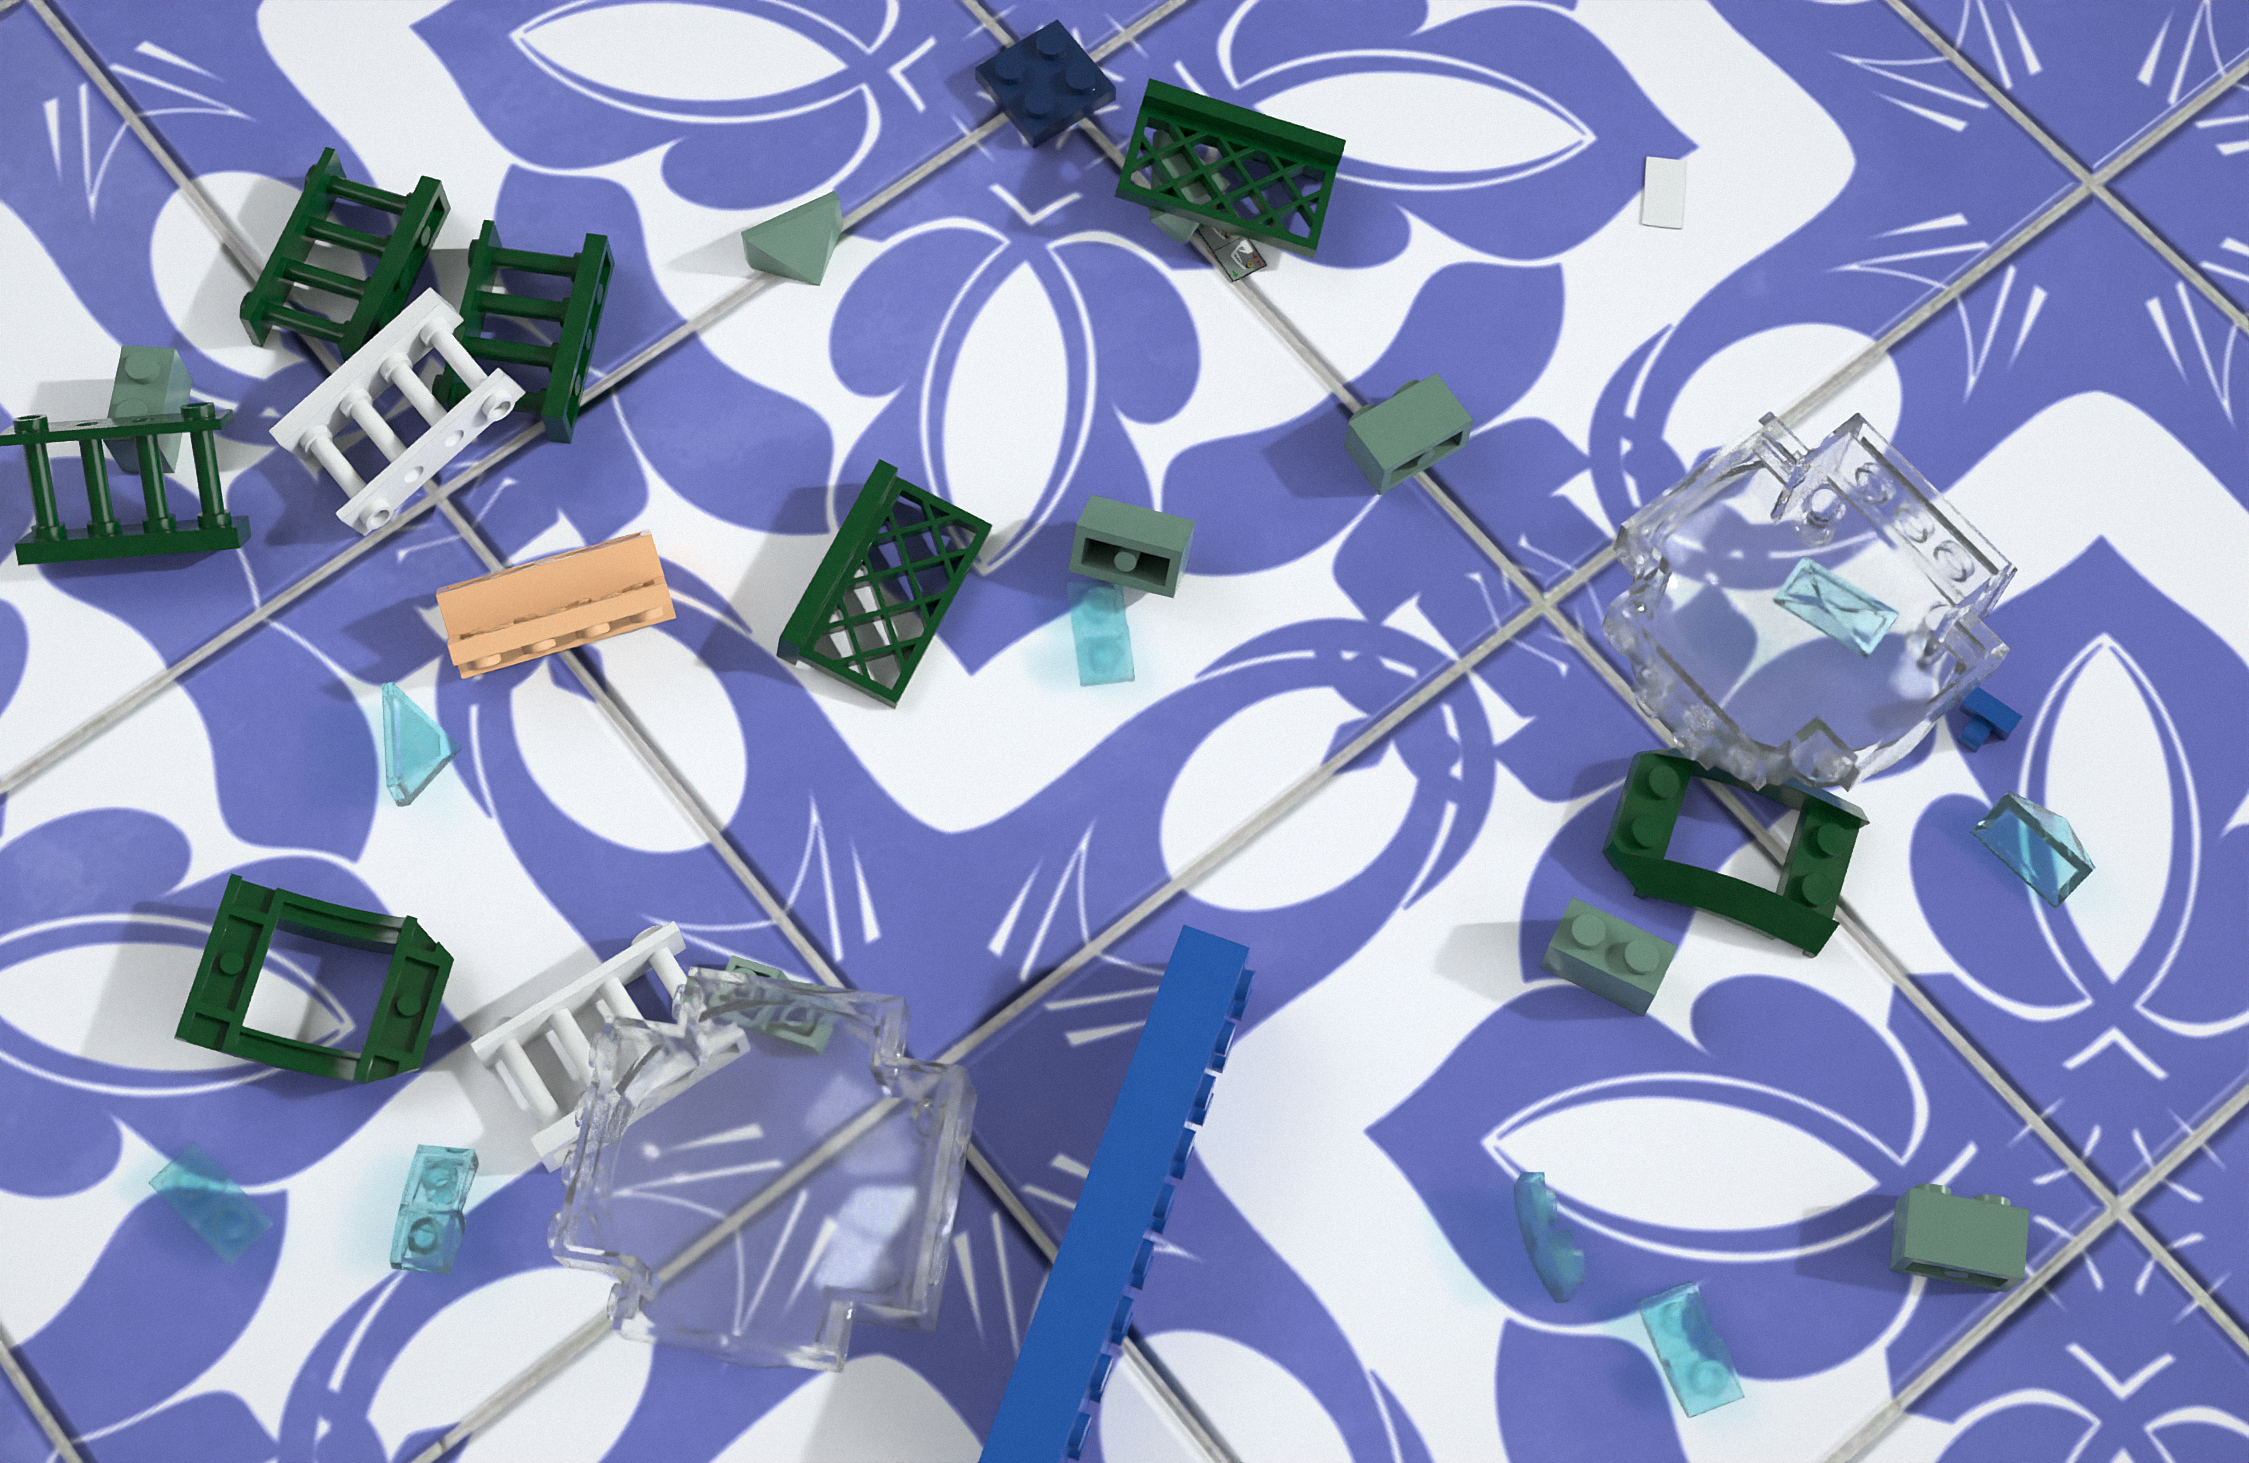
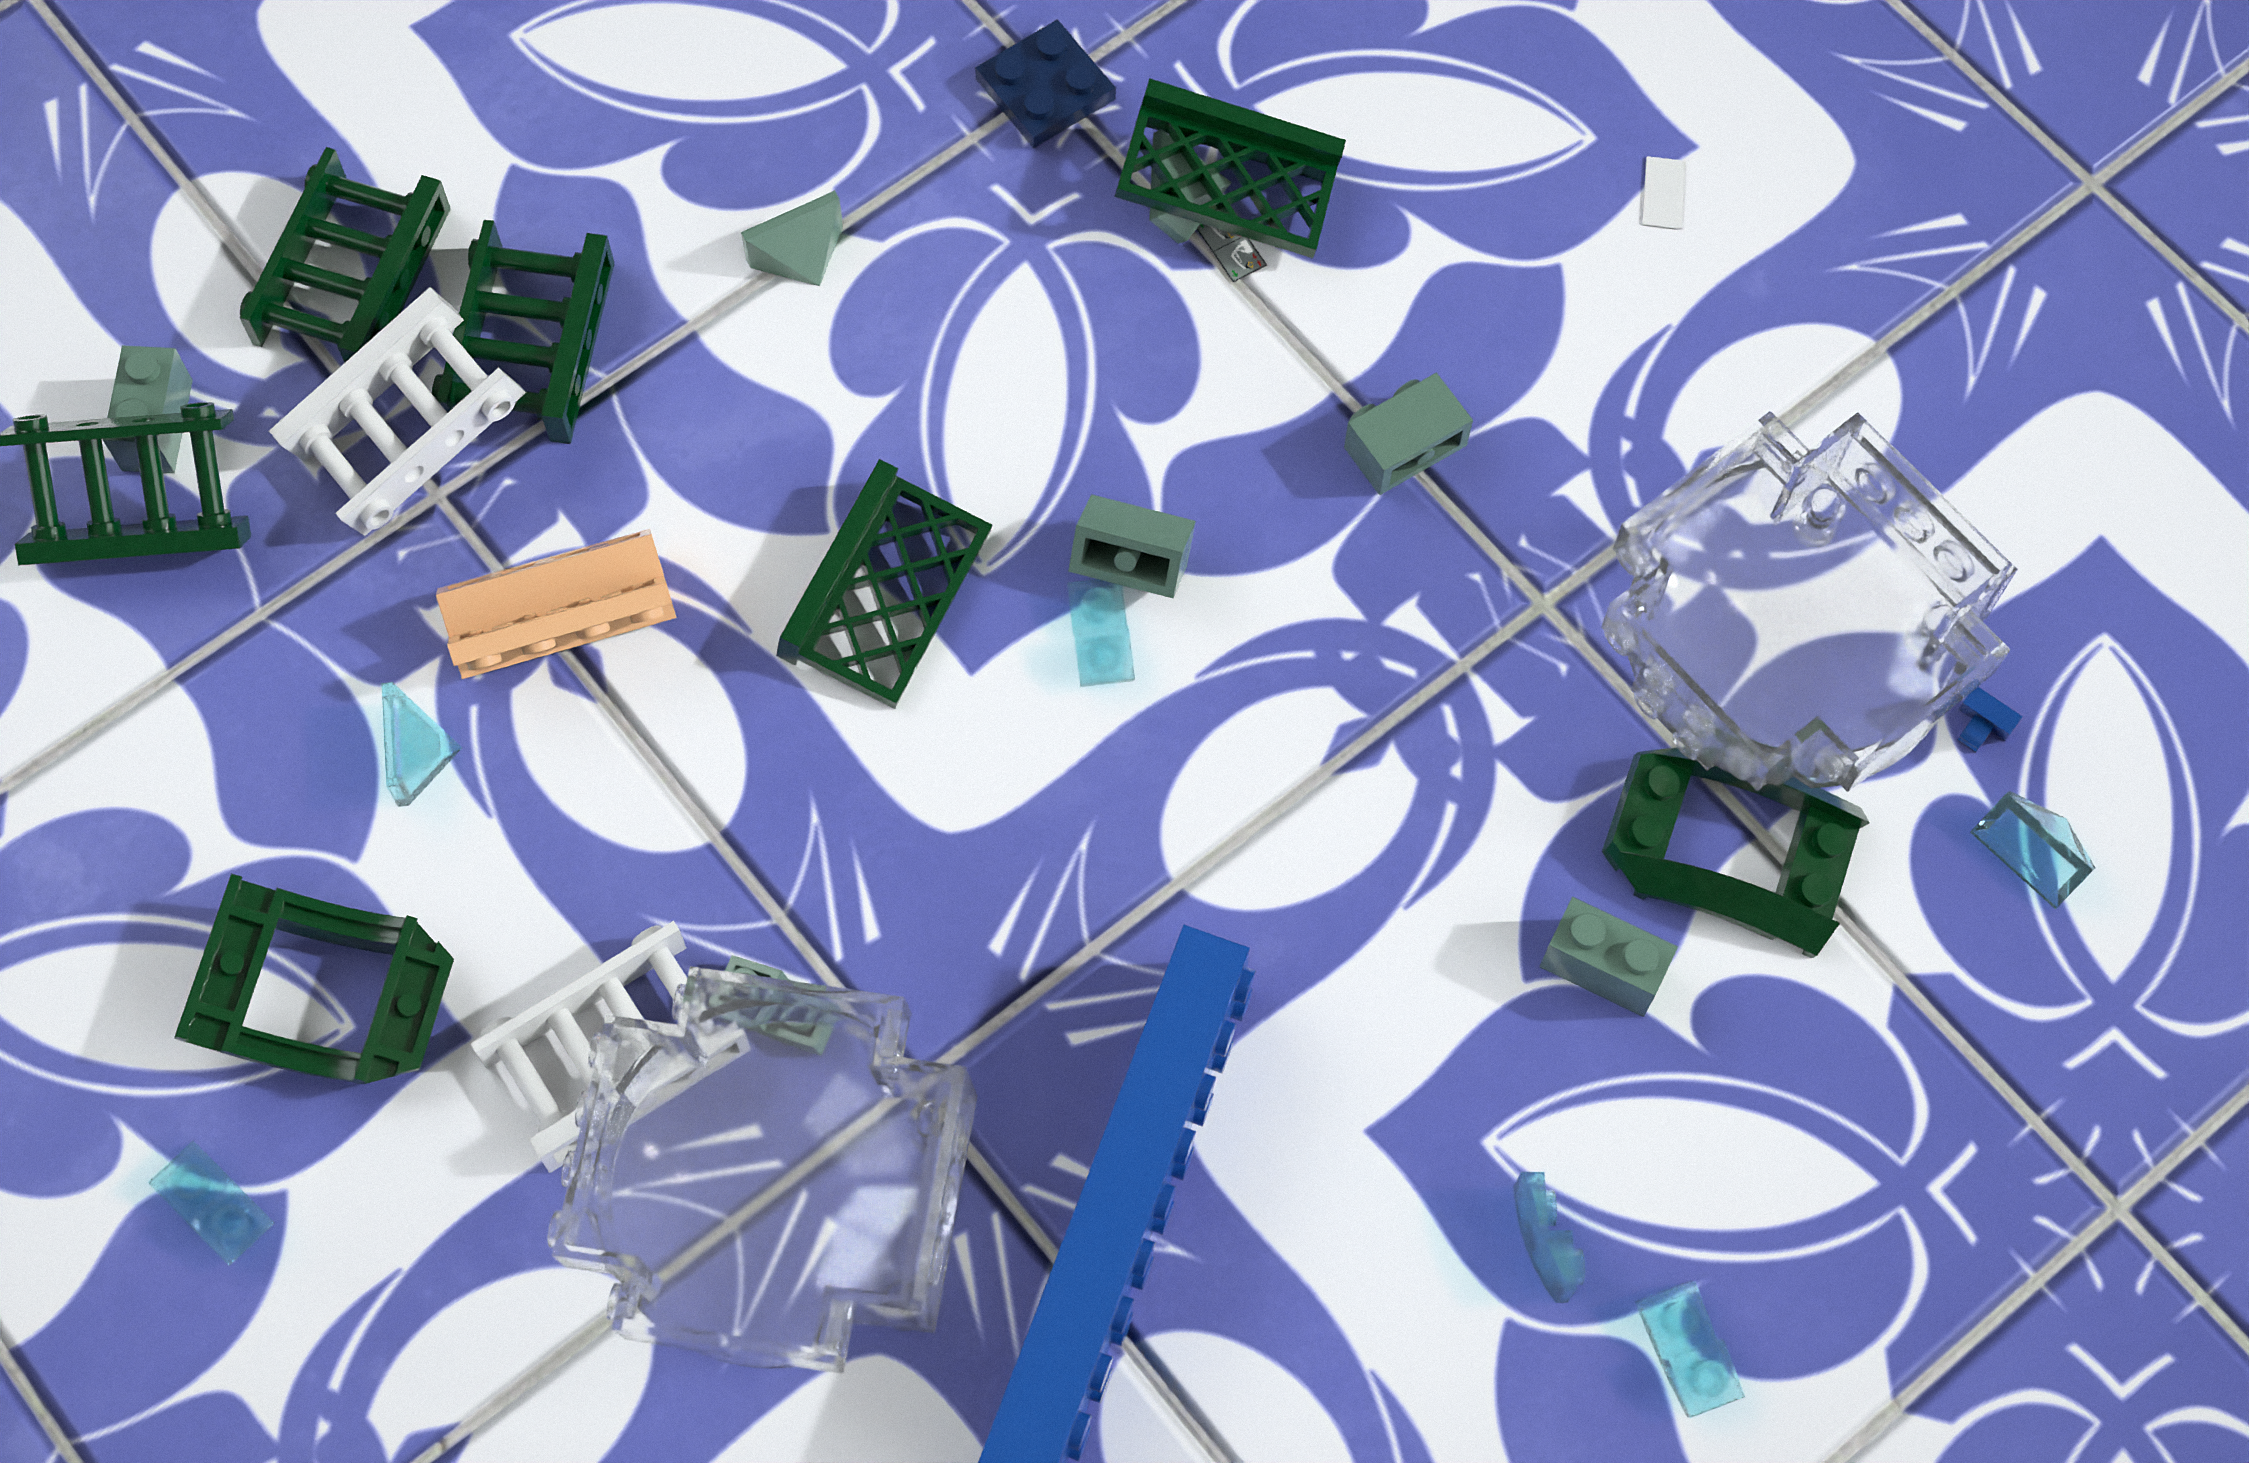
clear light blue slope [389,1144,479,1274] -> none
clear light blue slope [1773,556,1899,660] -> none
sand green brick [1889,1183,2029,1292] -> none

